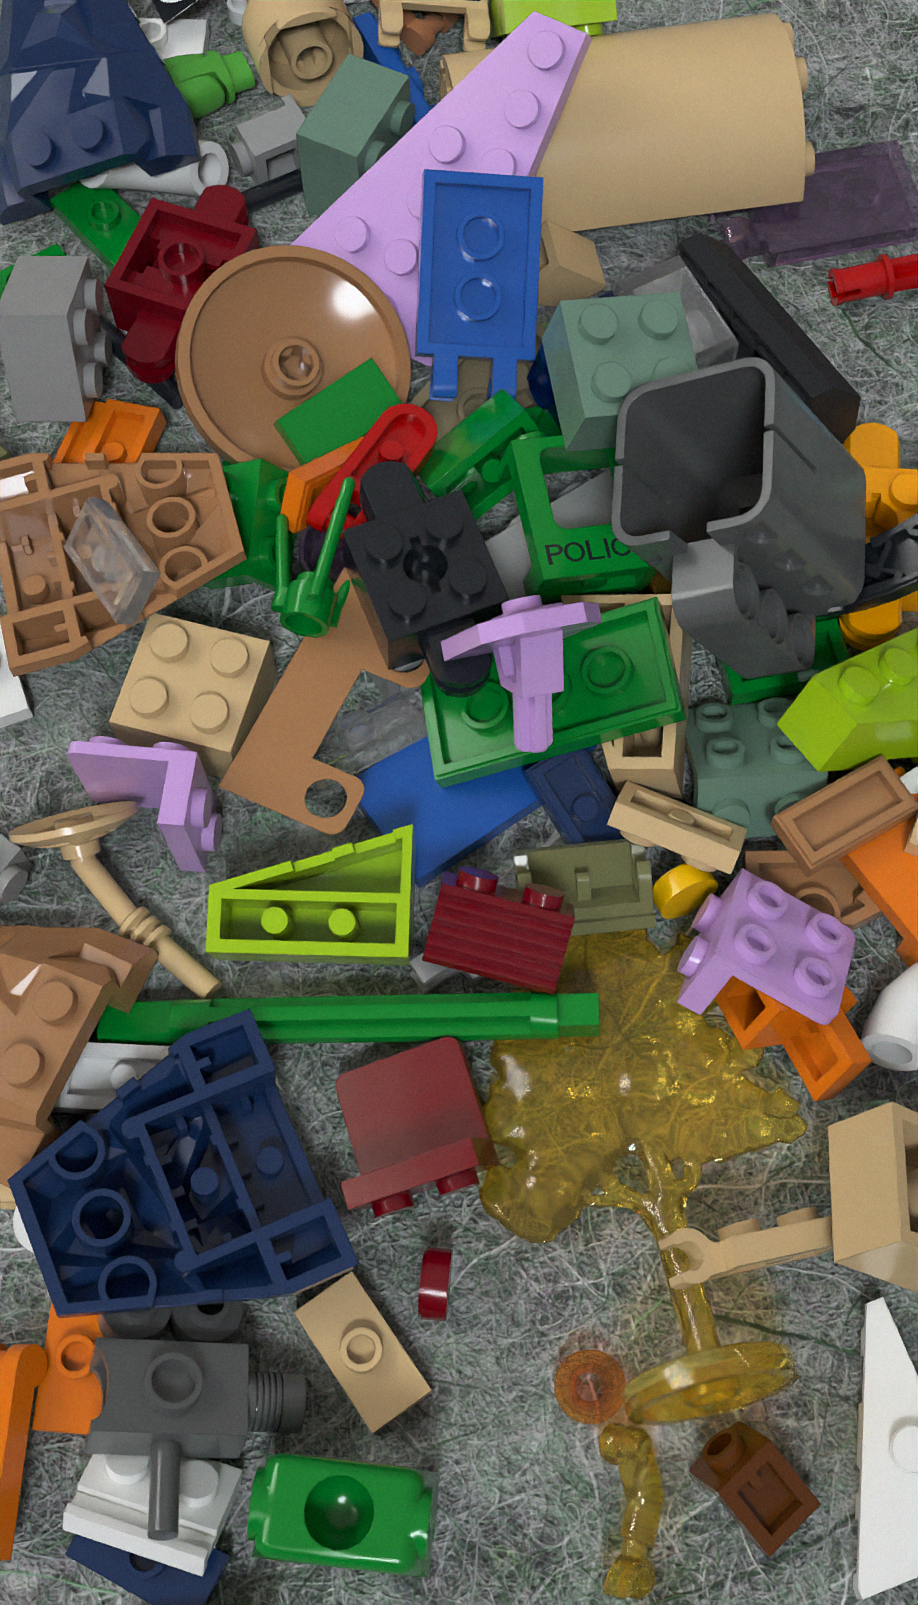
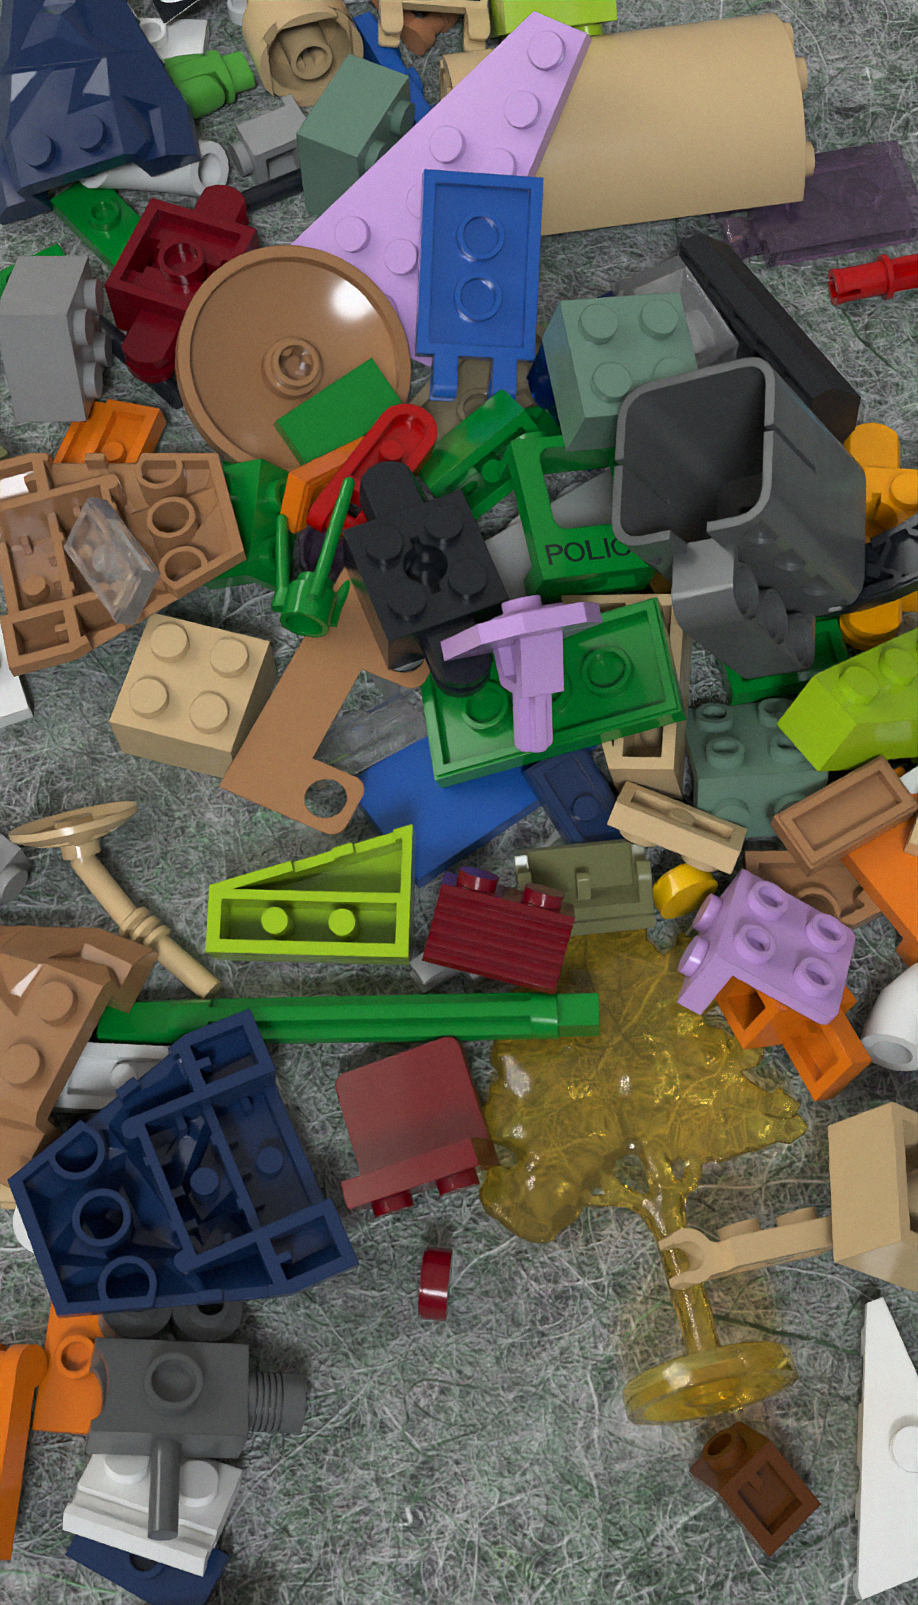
lavender bracket [67,736,222,873] -> none
green piece [247,1453,440,1578] -> none
tan plate [293,1271,432,1435] -> none
tan brick [538,220,606,306] -> none
clear orange plate [554,1349,626,1425] -> none
clear yellow arm [599,1423,666,1599] -> none

